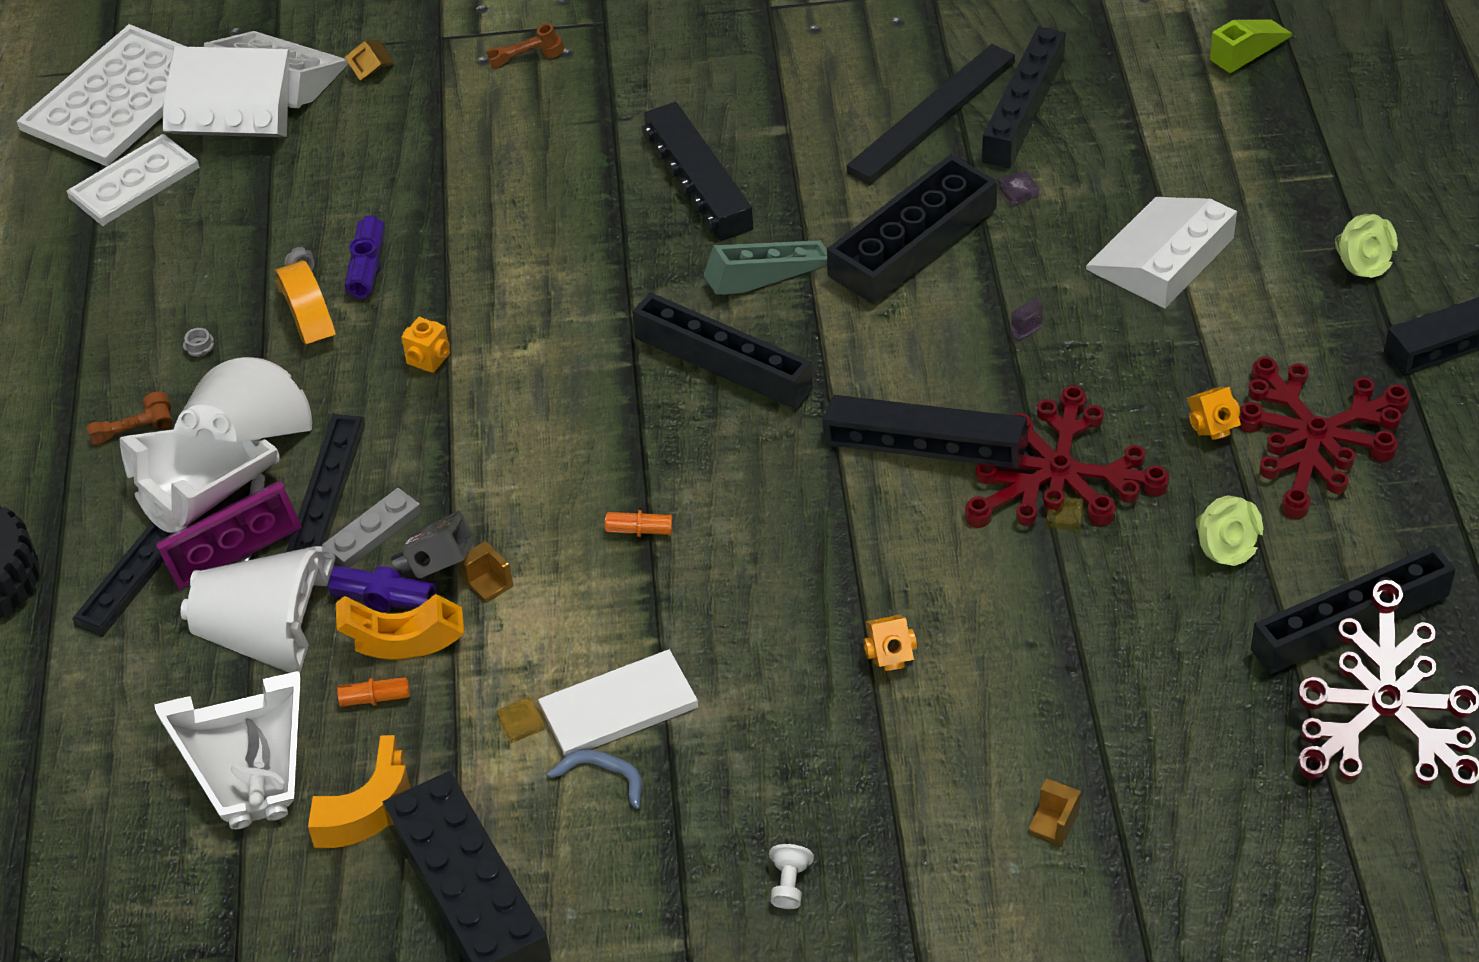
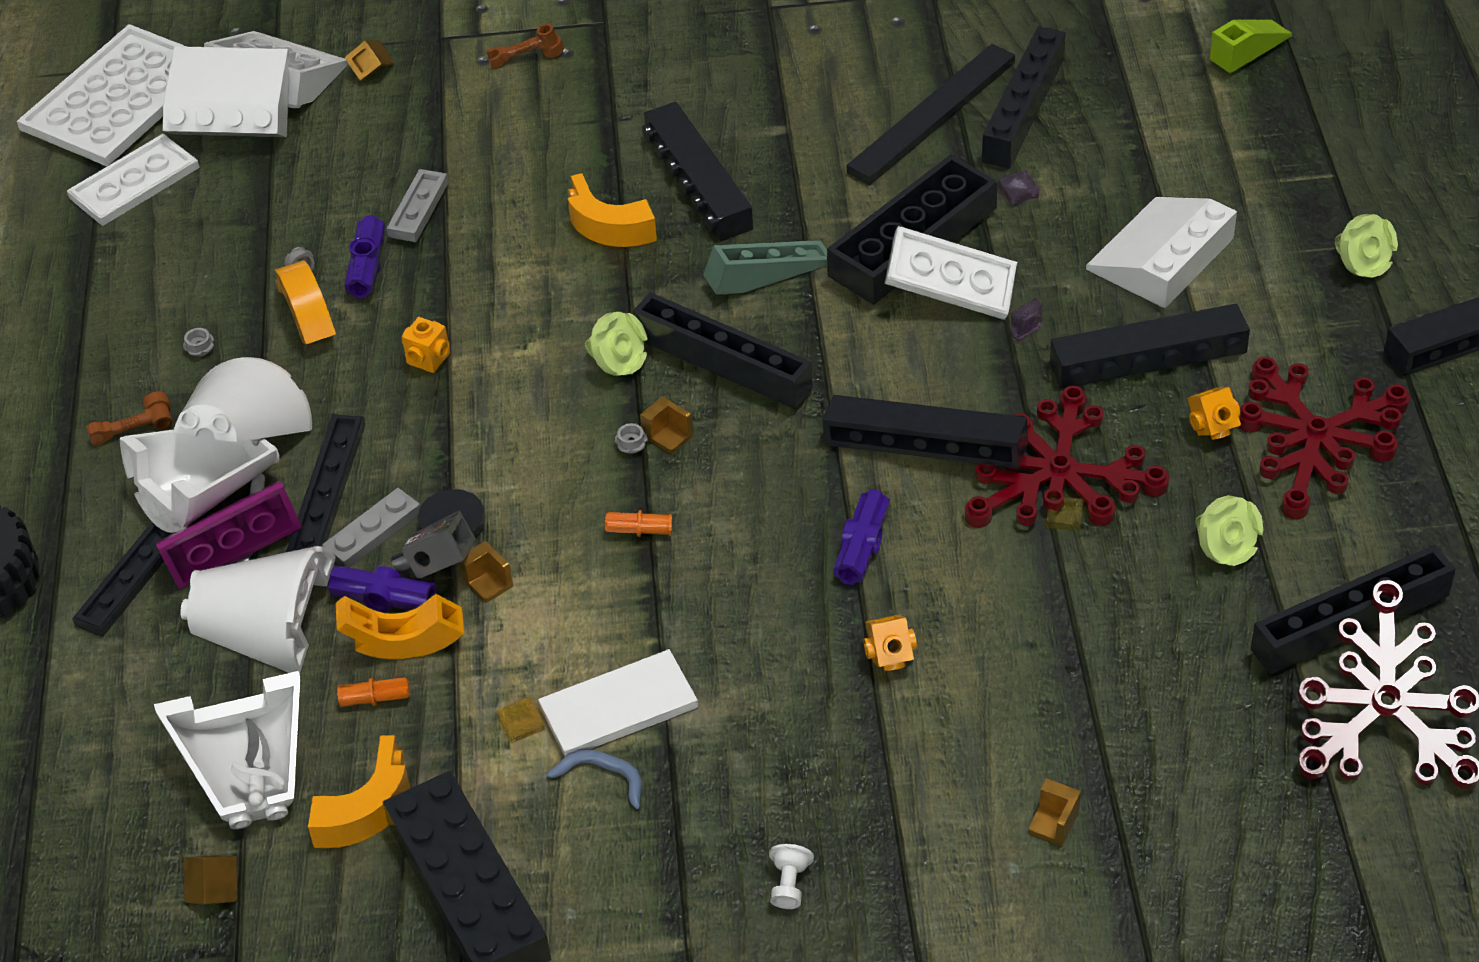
none -> pearl gold panel [184,855,237,904]
none -> light grey plate [386,169,449,242]
none -> black tile [417,489,486,538]
none -> light orange arch [567,173,657,247]
none -> yellowish green tile [585,312,647,376]
none -> light grey plate [615,423,648,454]
none -> pearl gold panel [640,396,693,454]
none -> dark purple piece [834,489,890,585]
none -> white tile [885,226,1017,320]
none -> black brick [1050,303,1250,389]

